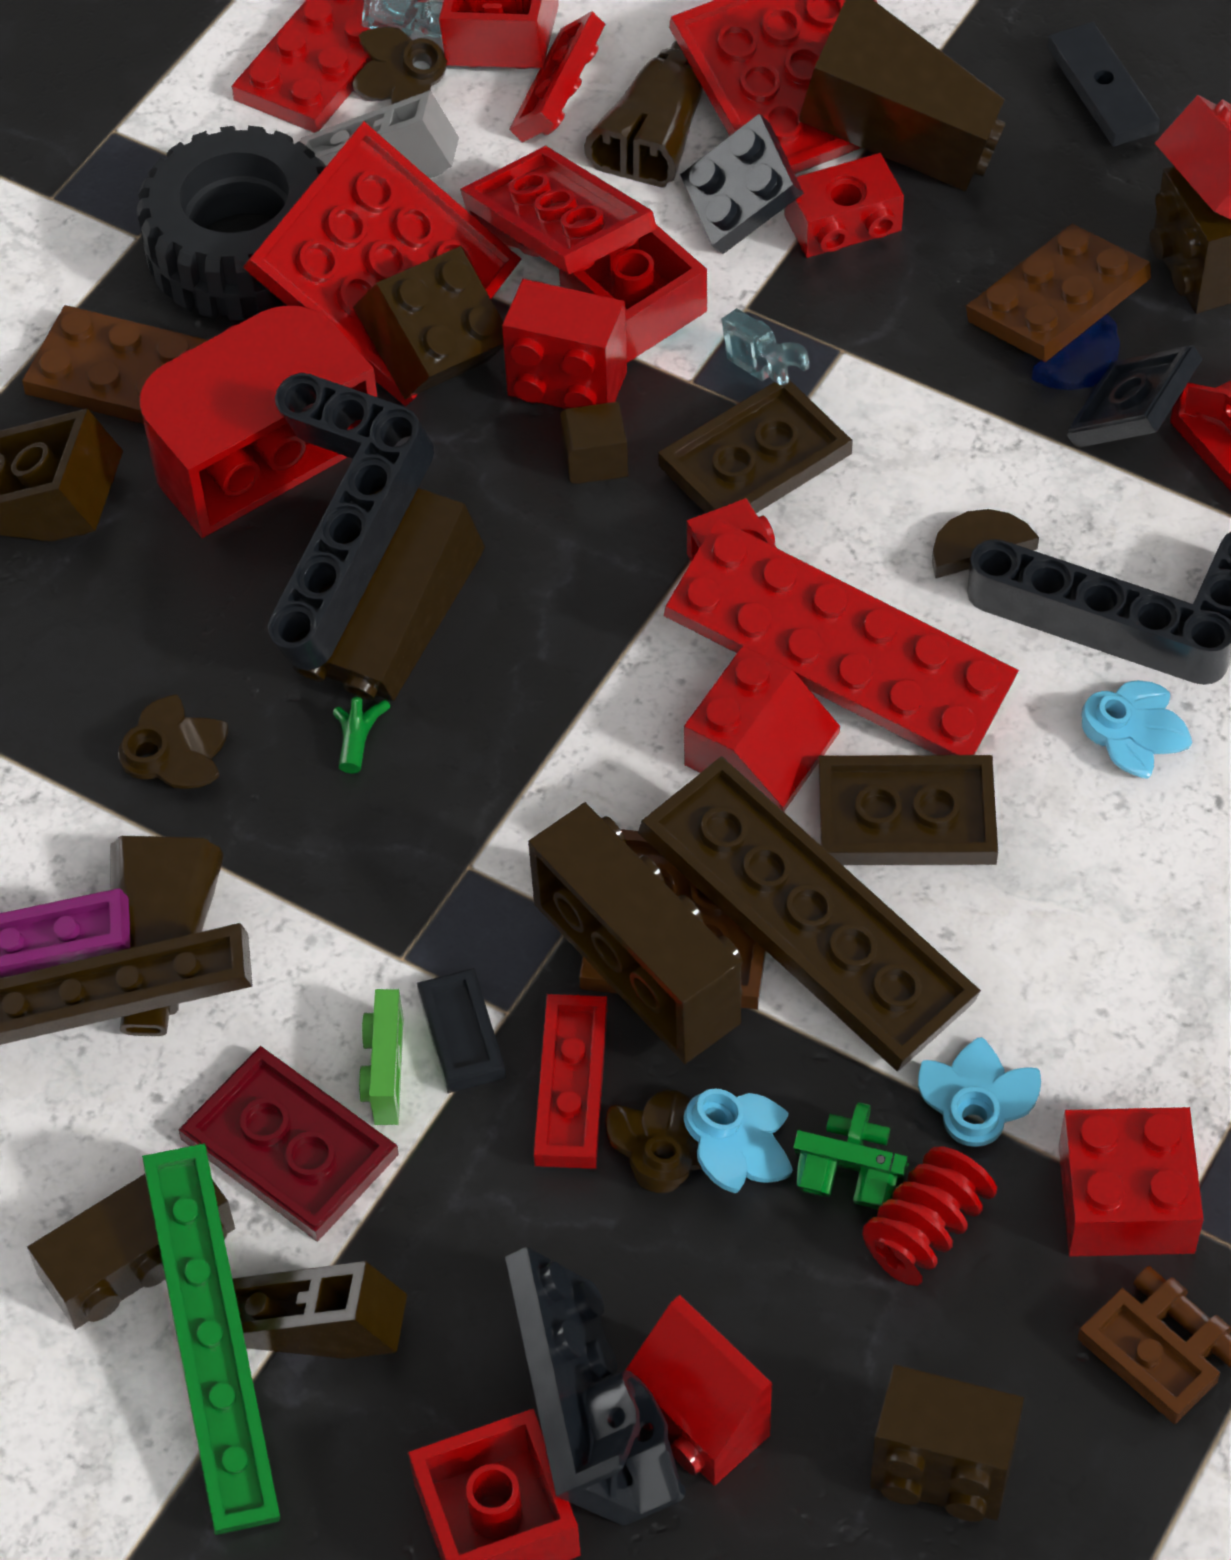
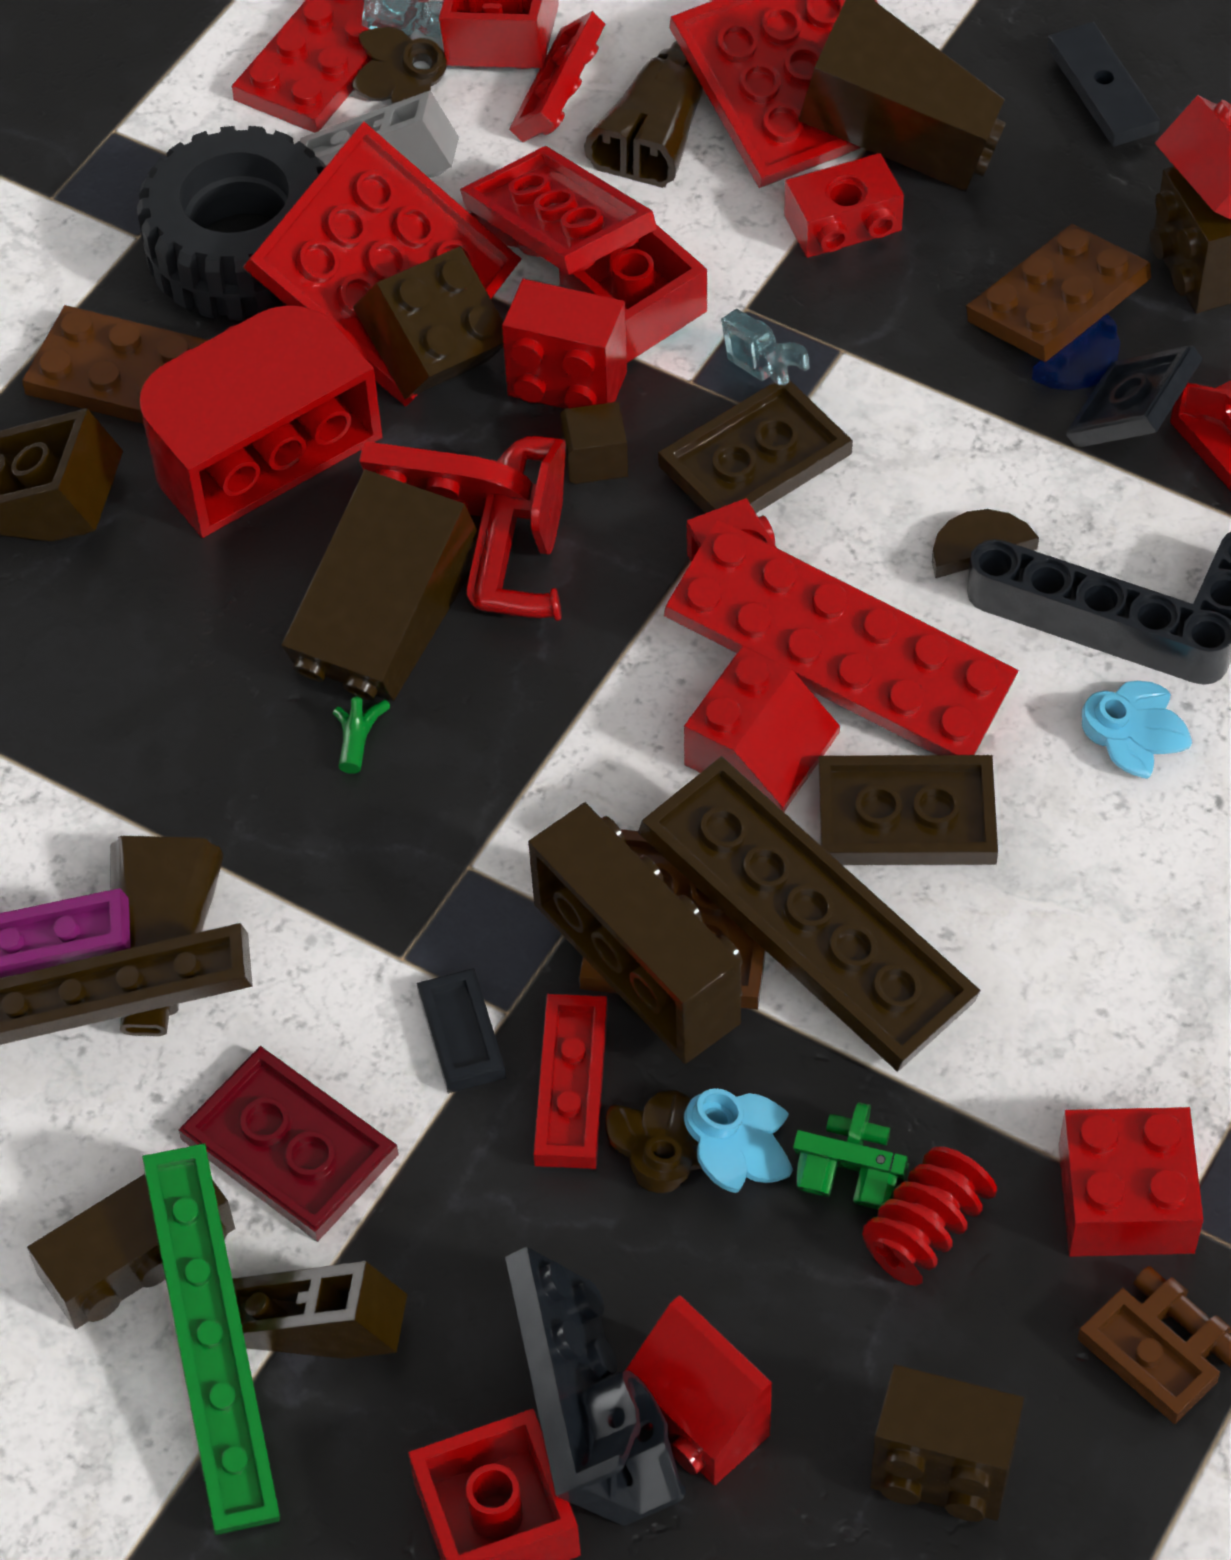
dark brown plate [118,694,229,789] -> none
black beam [268,373,434,670] -> none
bright green plate [359,989,404,1125] -> none
plate [680,114,804,254] -> none
medium azure plate [918,1037,1041,1147] -> none
none -> red plate [359,436,566,621]

